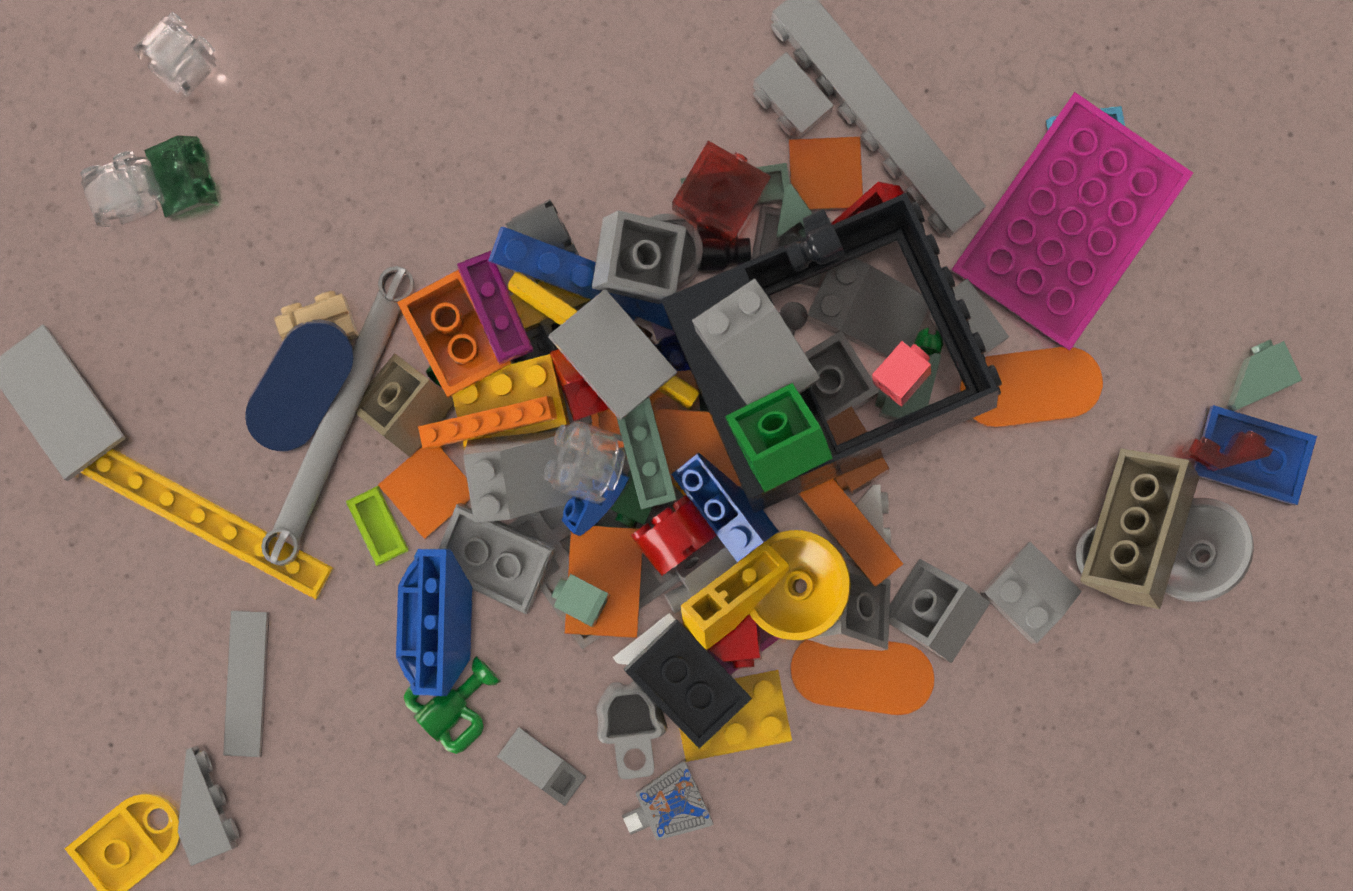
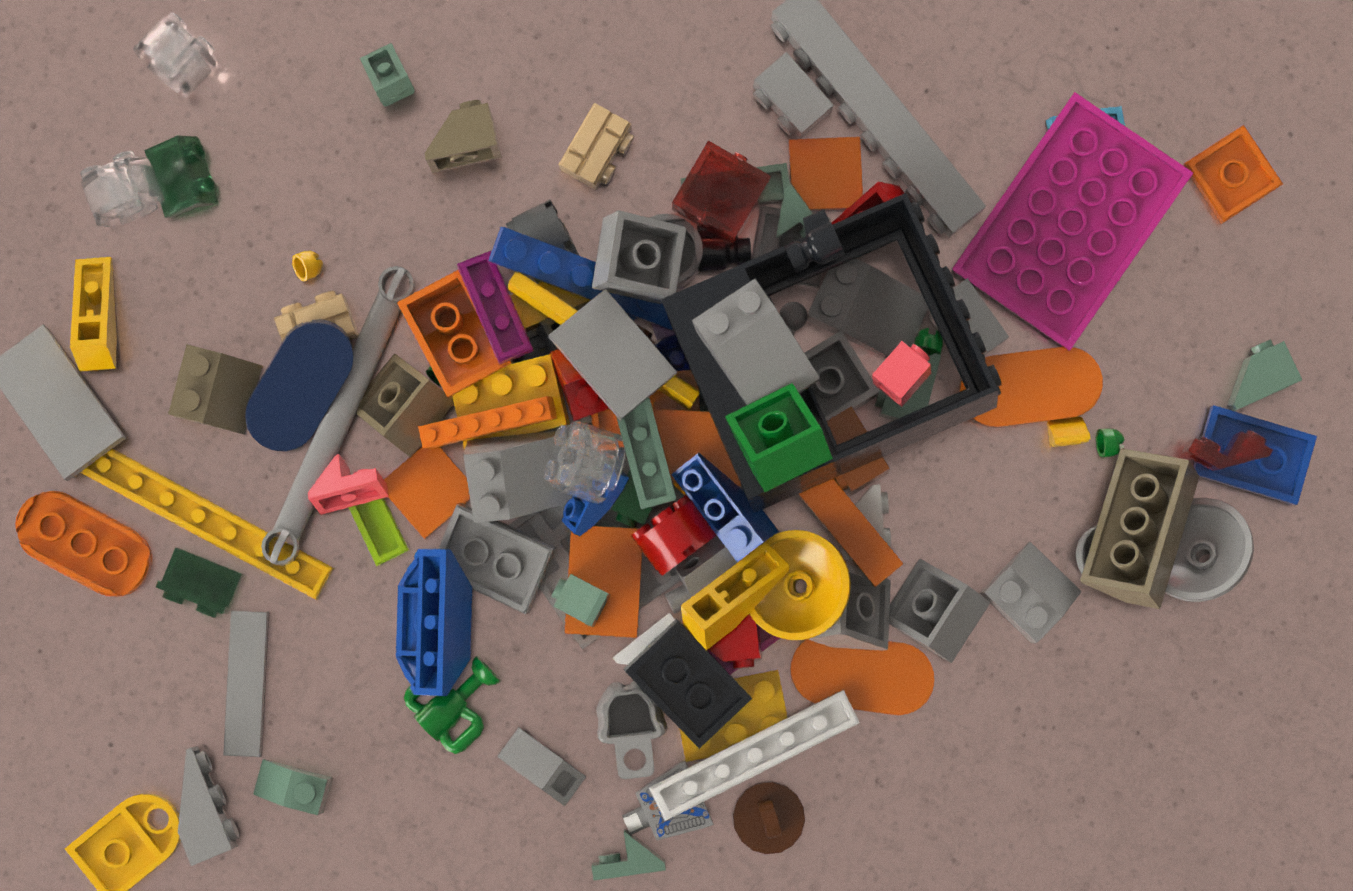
none -> orange tile [15,491,152,597]
none -> yellow slope [70,257,117,371]
none -> clear green bracket [156,547,244,618]
none -> dark tan slope [168,344,263,435]
none -> sand green slope [253,759,333,815]
none -> yellow hinge [292,250,323,281]
none -> coral slope [308,454,389,515]
none -> sand green slope [360,43,415,106]
none -> dark tan slope [424,100,502,173]
none -> tan brick [558,103,634,190]
none -> sand green slope [591,829,666,881]
none -> white tile [648,690,860,821]
none -> reddish brown tile [733,781,805,854]
none -> yellow slope [1047,416,1091,447]
none -> green hinge [1096,428,1125,457]
none -> orange tile [1183,125,1283,224]

